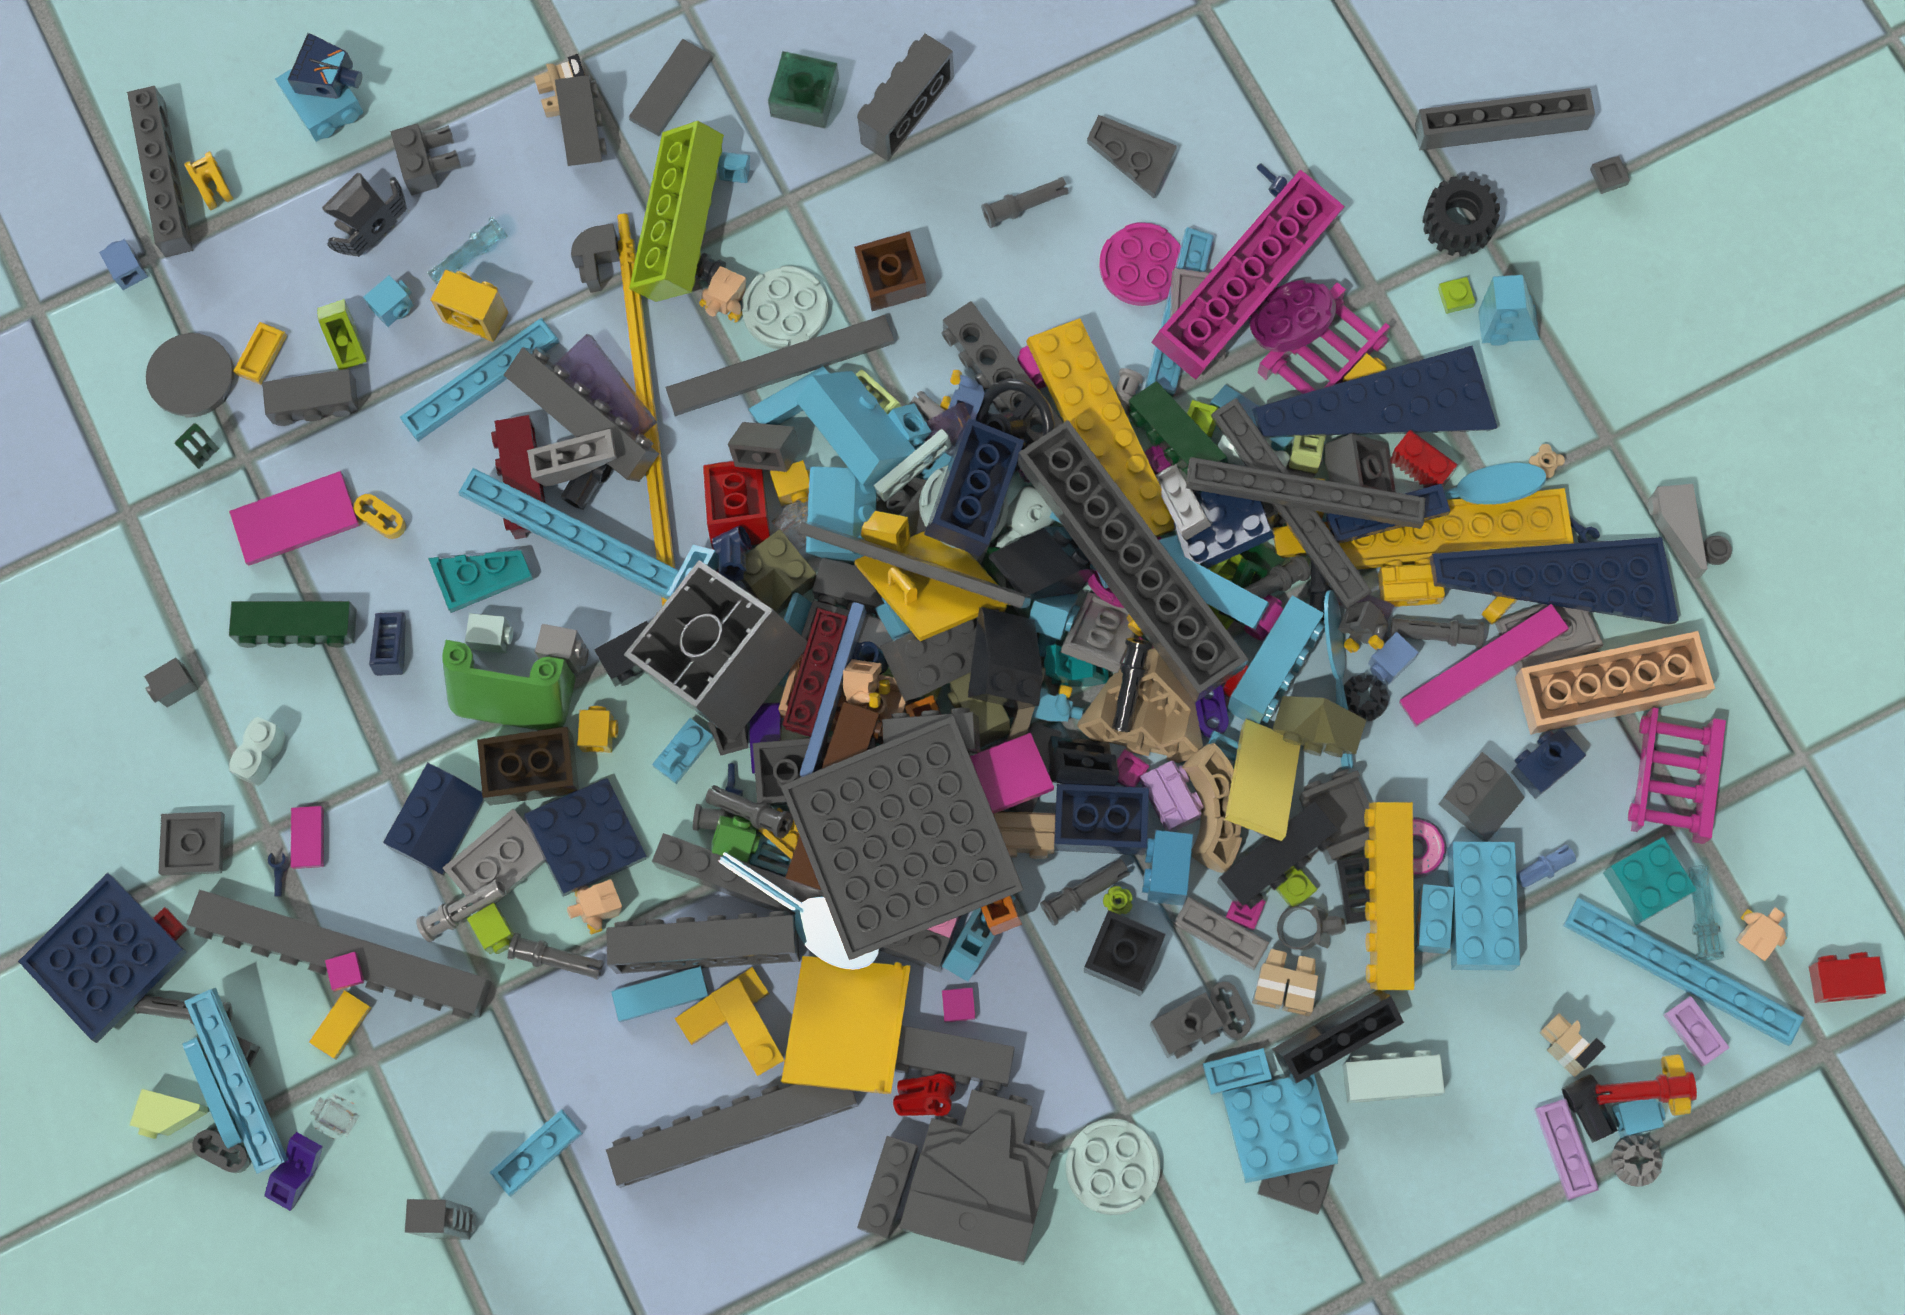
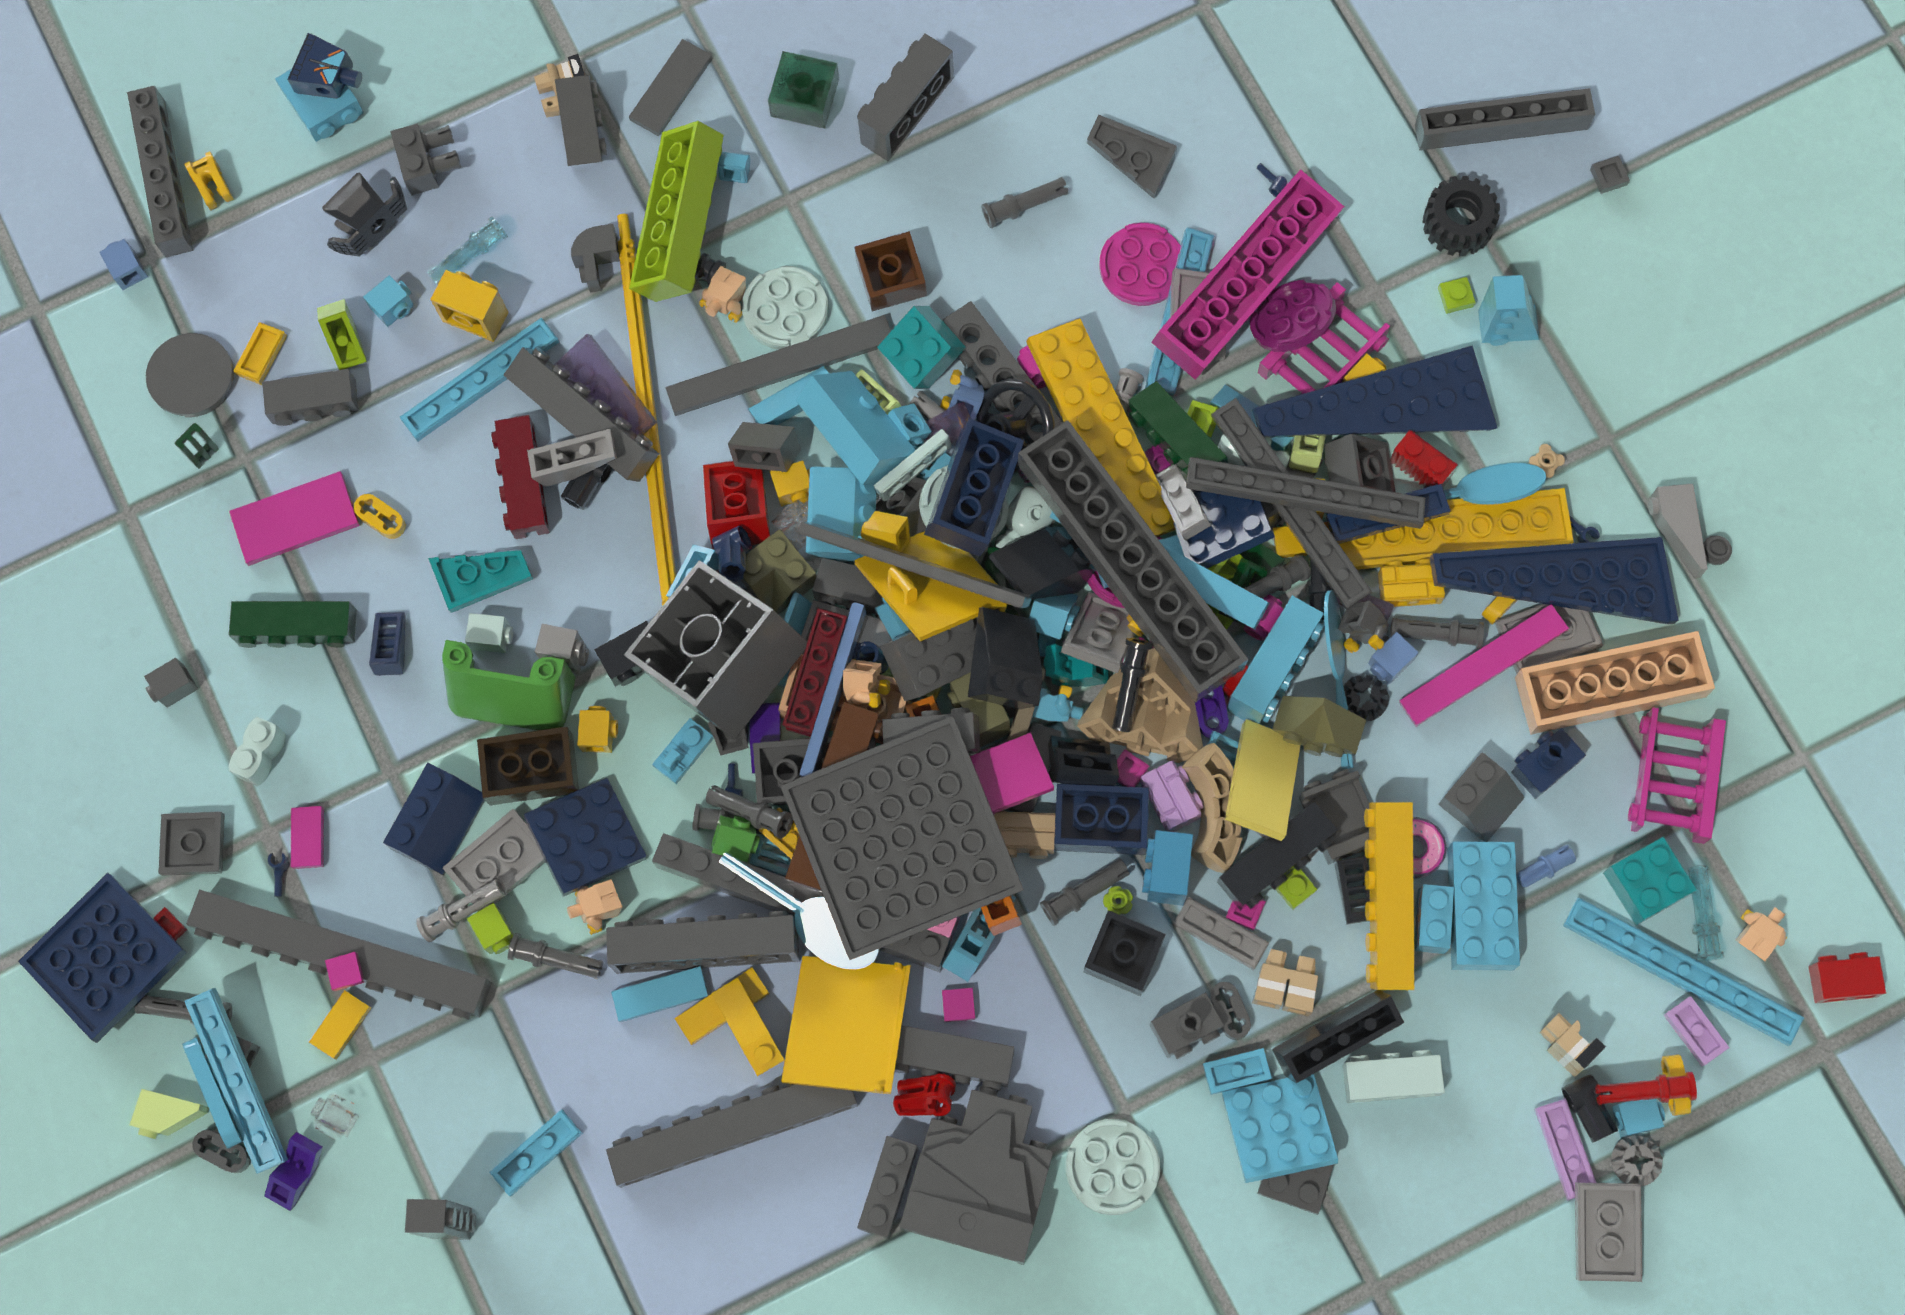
medium azure tile [458,468,679,600] -> none
dark grey piece [1277,905,1346,951] -> none
none -> teal brick [877,306,966,389]
none -> light grey tile [1575,1182,1642,1282]

